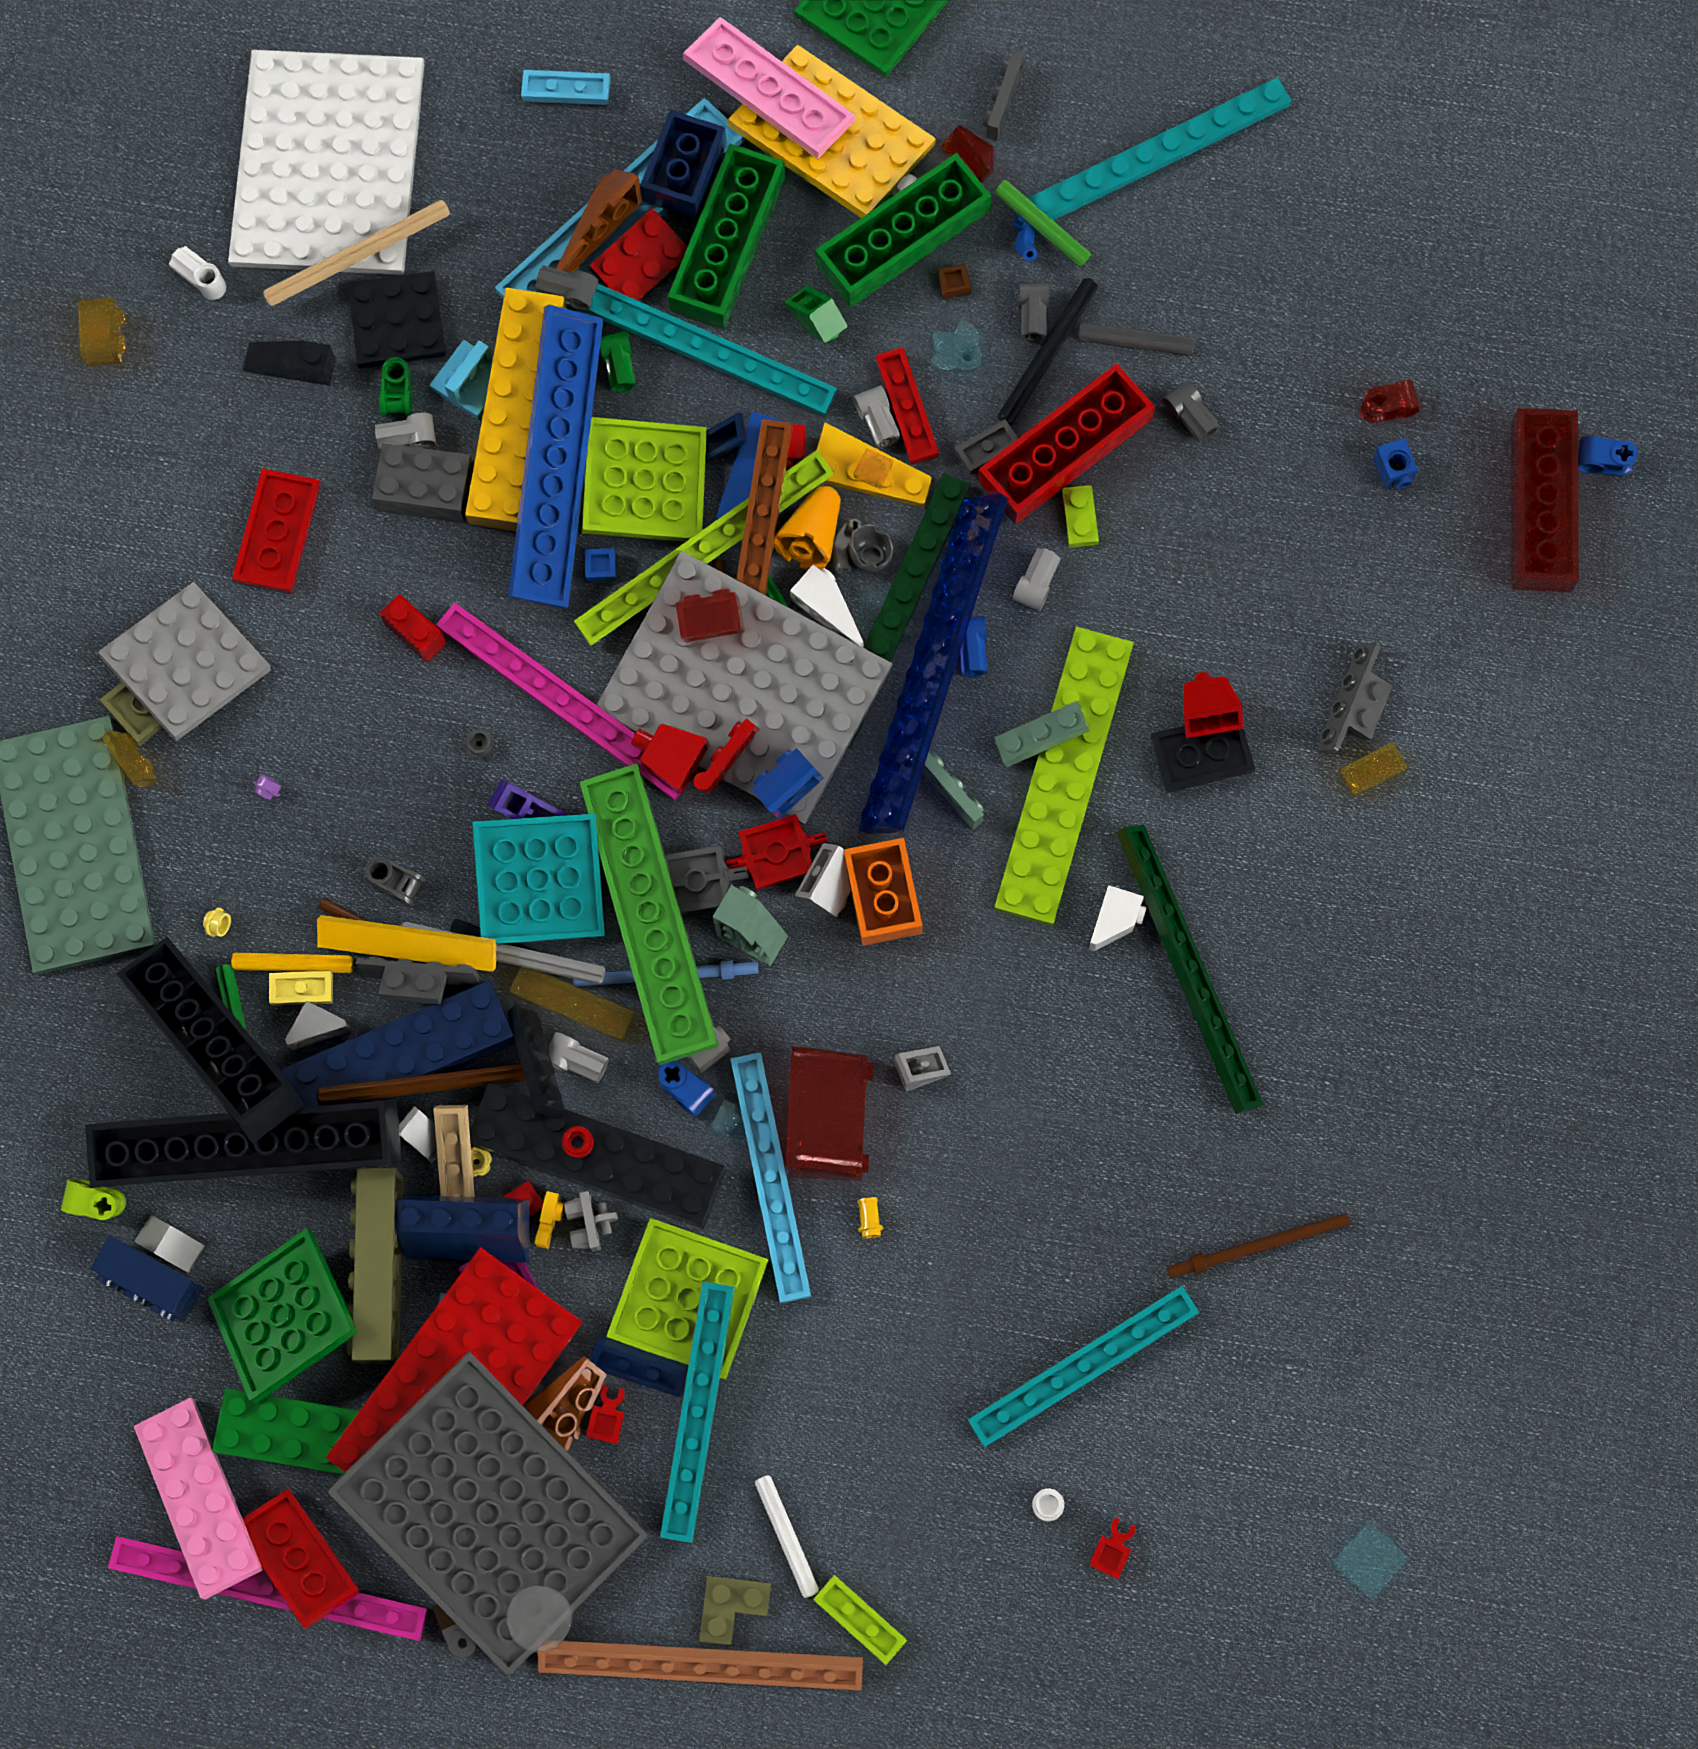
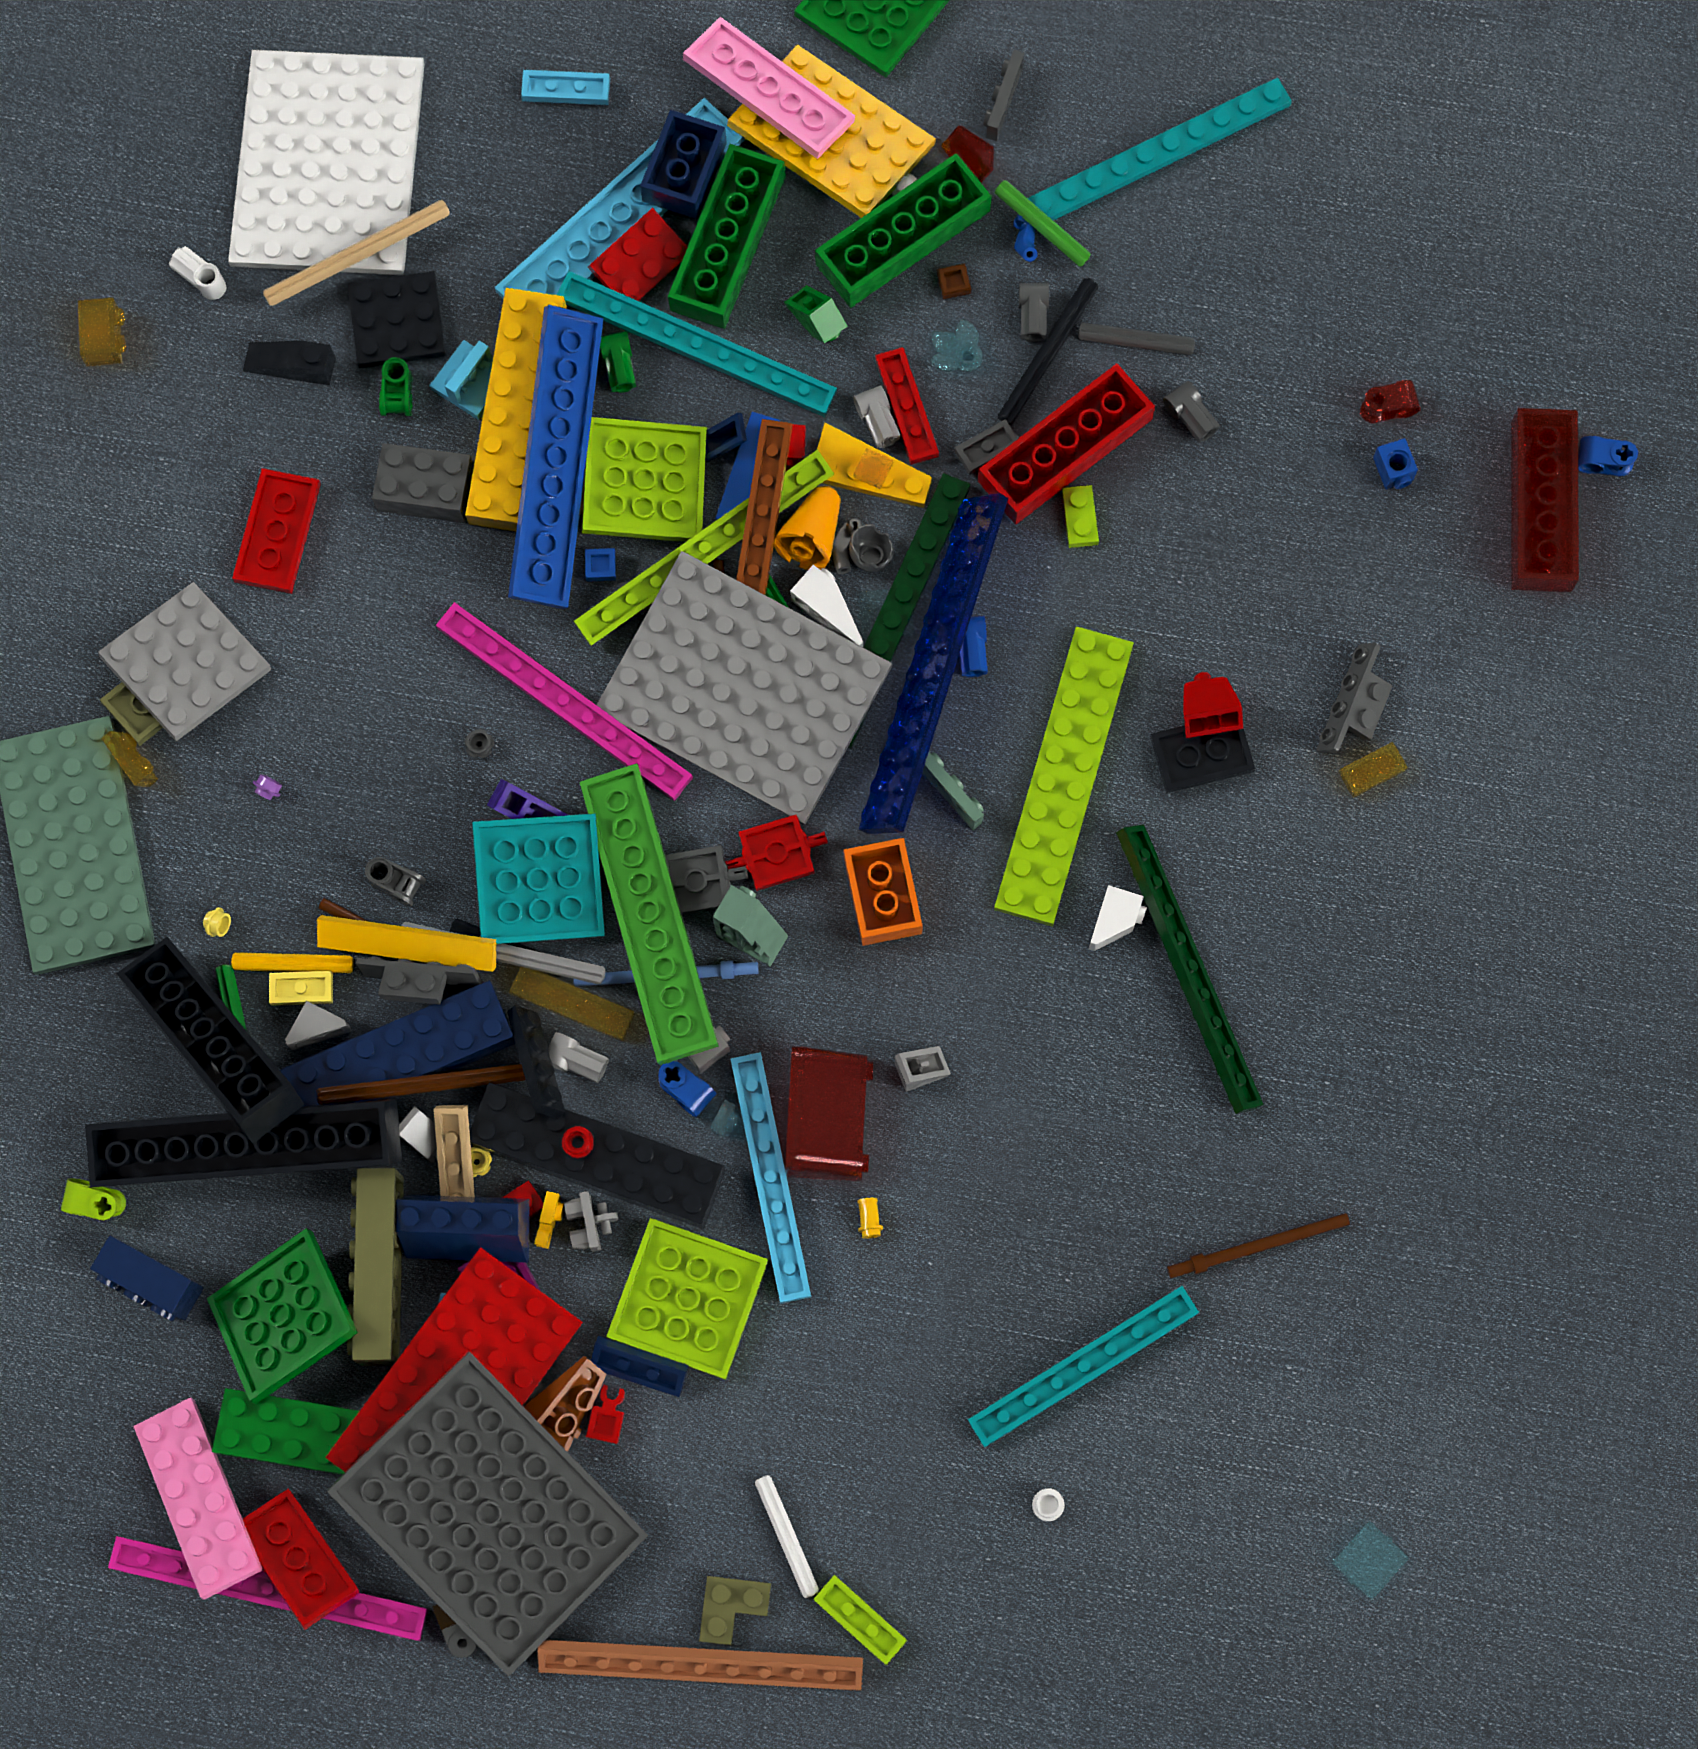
light grey slope [134,1215,205,1273] -> none
light grey piece [375,413,436,452] -> none
red brick [380,594,447,662] -> none
clear tile [506,1585,572,1652] -> none
dark grey piece [535,265,599,310] -> none
dark orange wedge [556,169,643,273] -> none
red torso [631,724,710,796] -> none
teal plate [660,1282,735,1543] -> none
clear red brick [675,589,745,643] -> none
red plate [693,718,759,793] -> none
blue slope [751,748,824,819] -> none
light grey slope [795,843,851,917] -> none
sand green plate [994,701,1090,767] -> none
light grey piece [1012,548,1061,612] -> none
red plate [1088,1517,1136,1580] -> none

